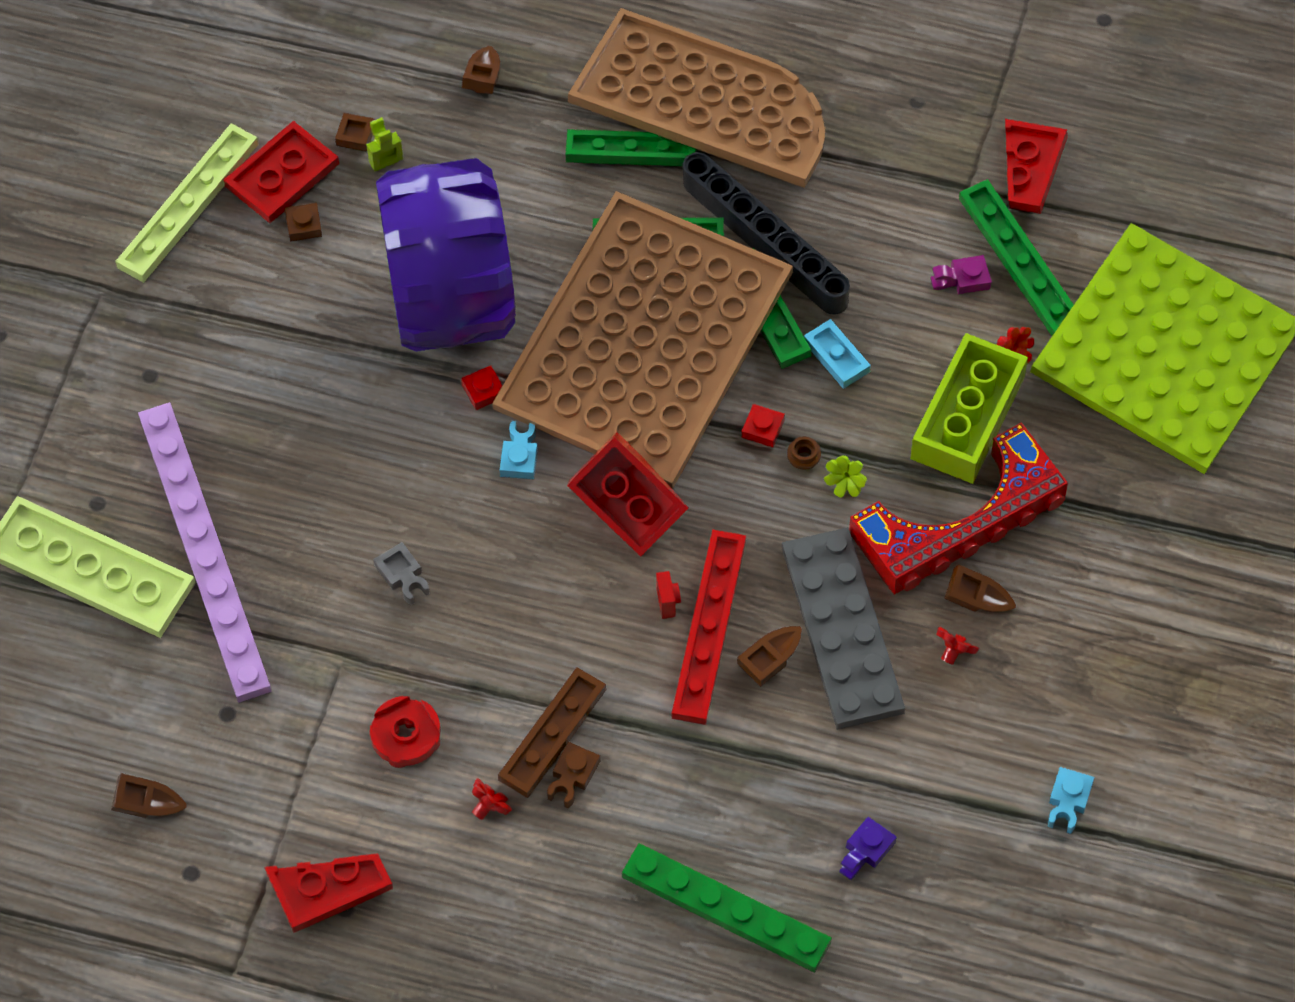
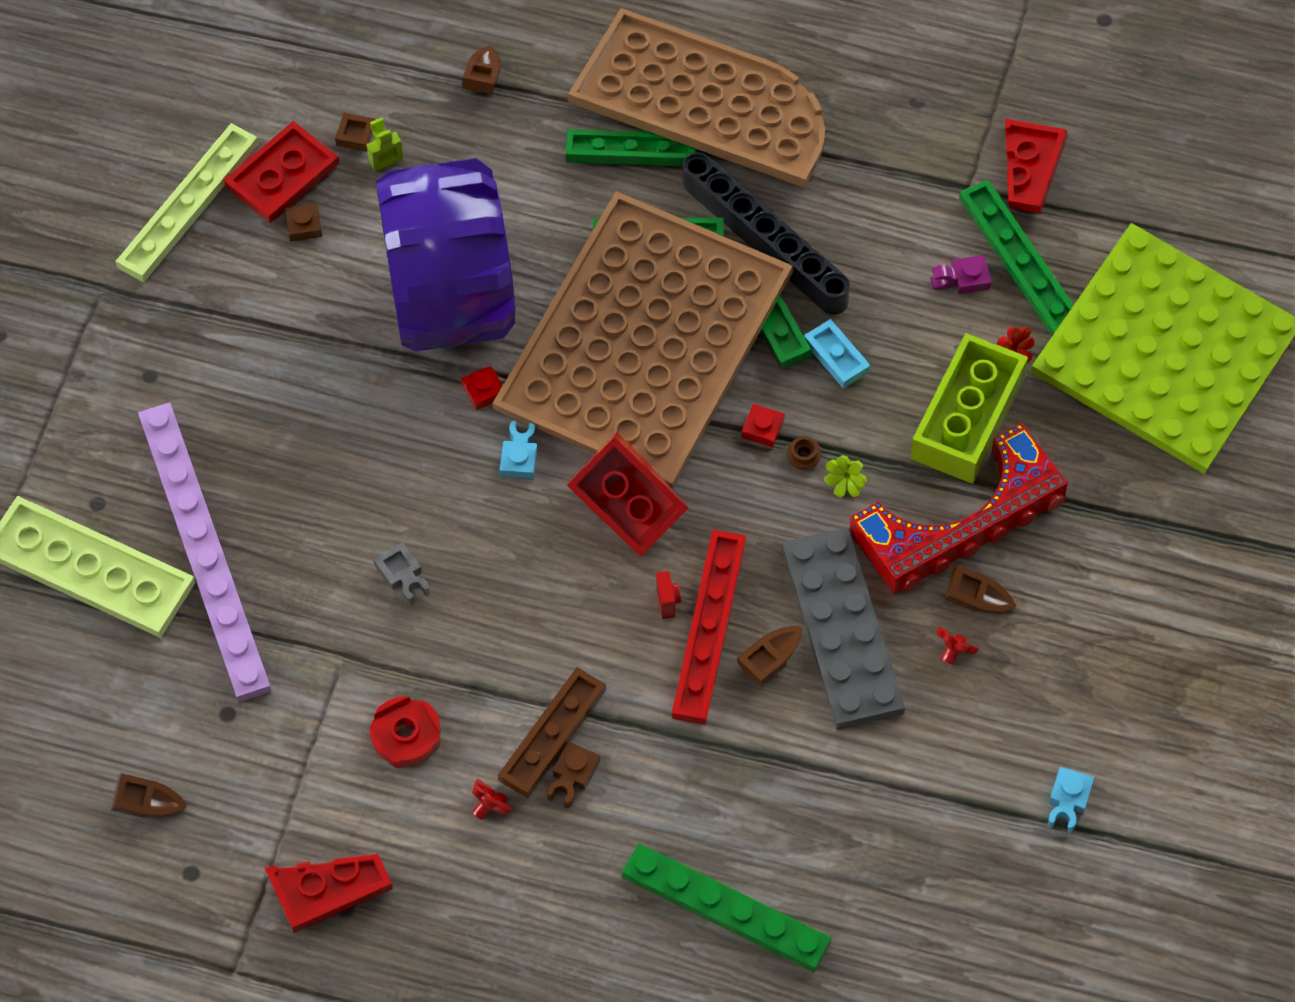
dark purple plate [839,817,897,880] -> none

